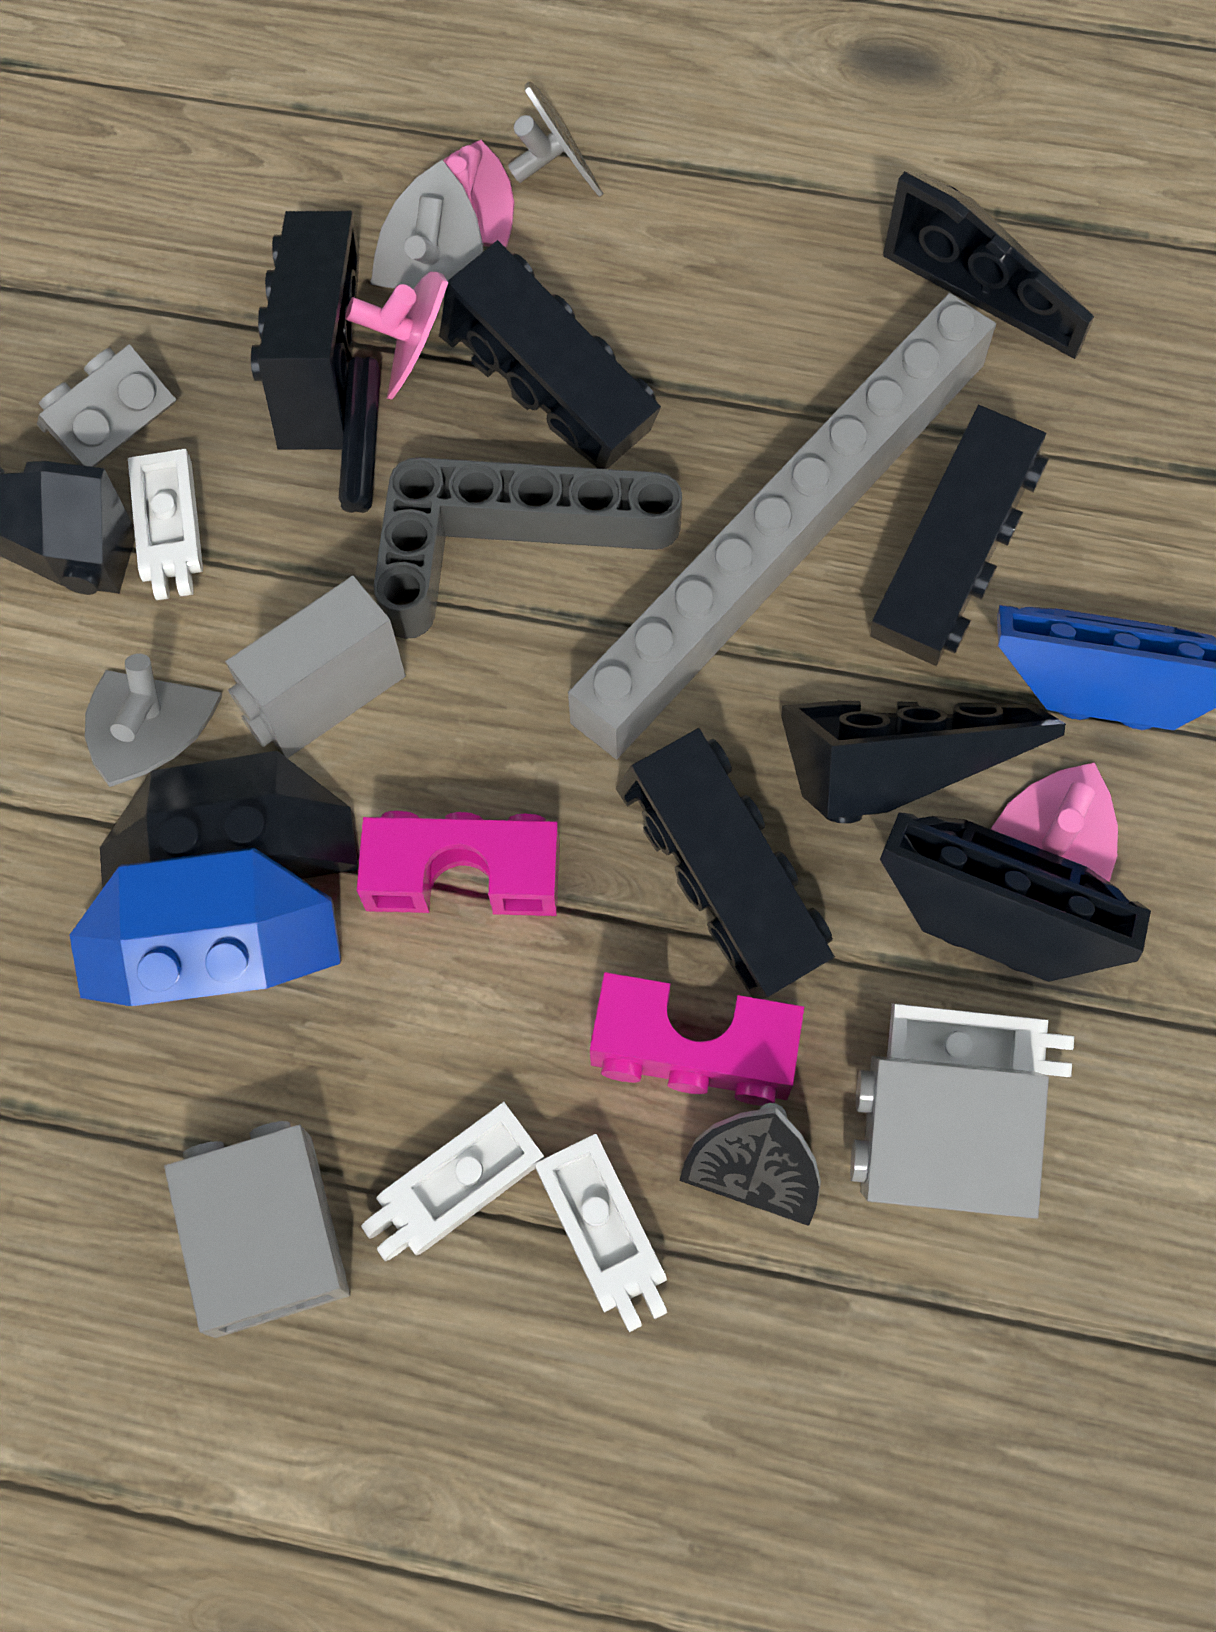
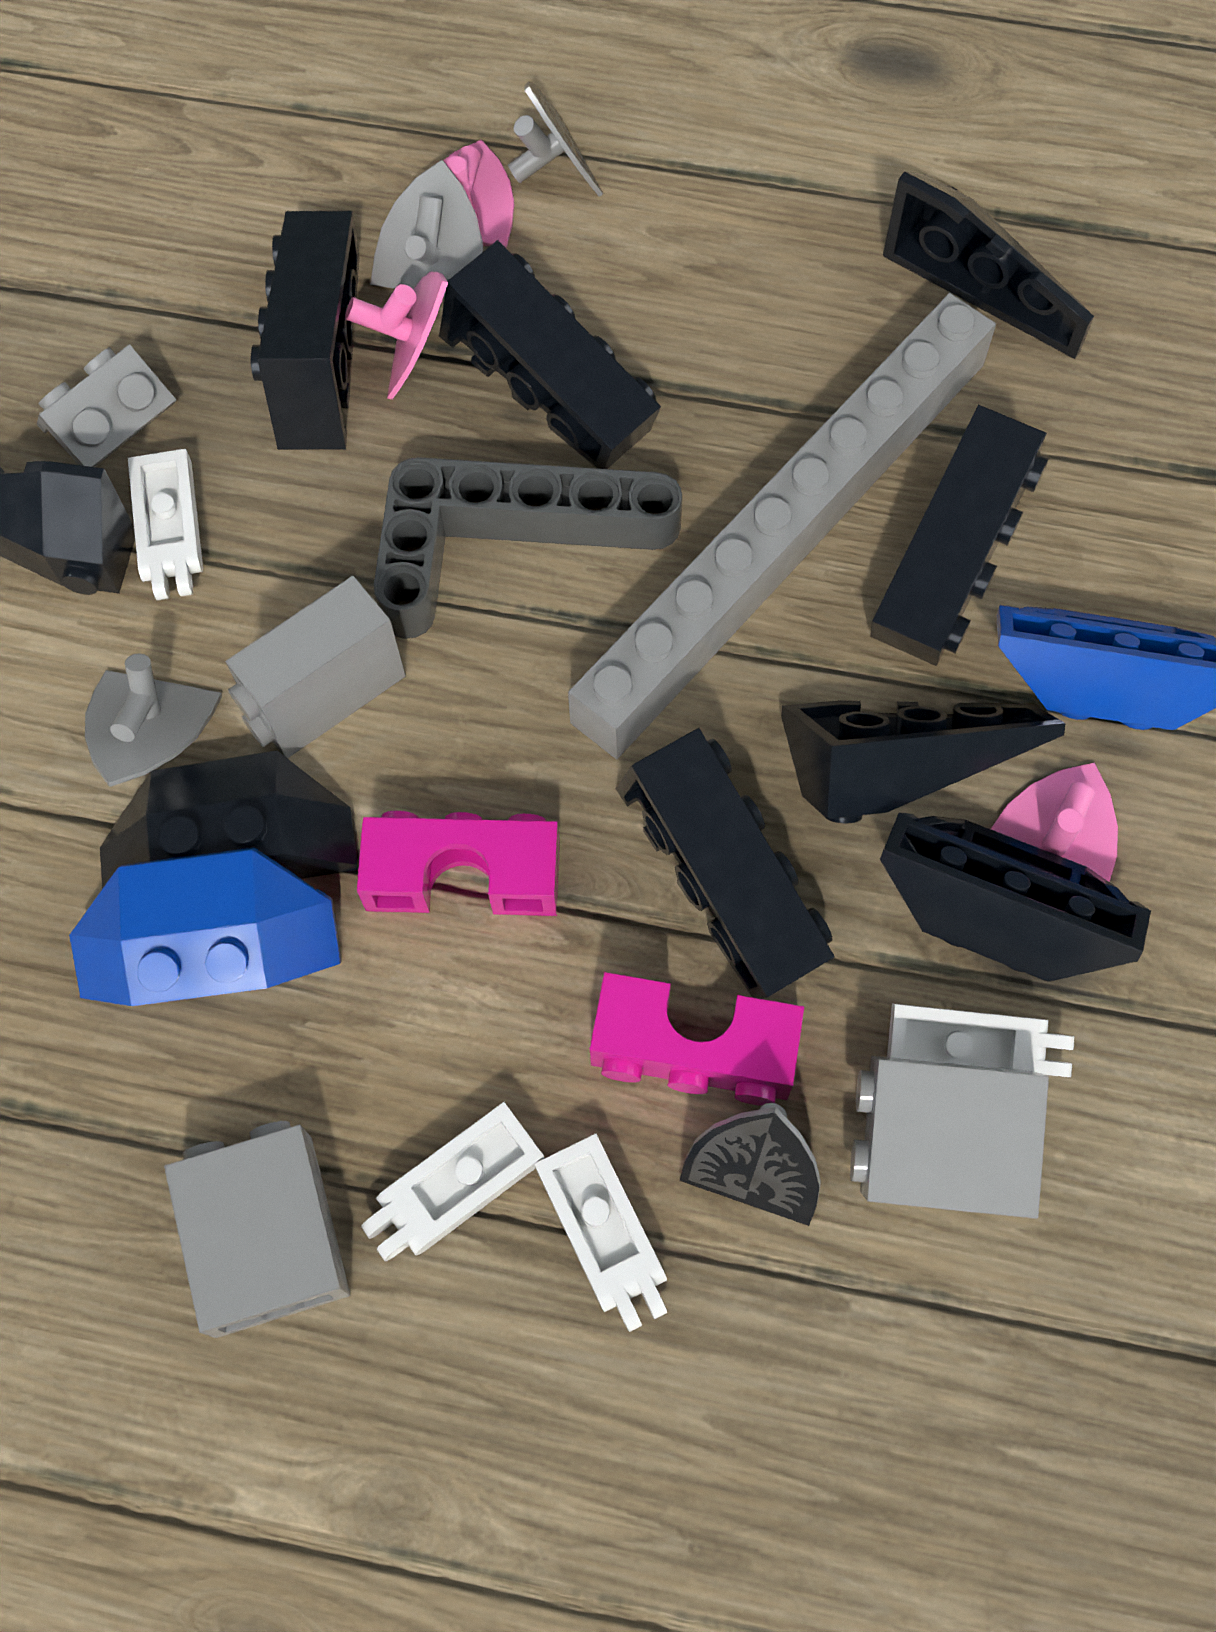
black axle [338,356,381,513] -> none

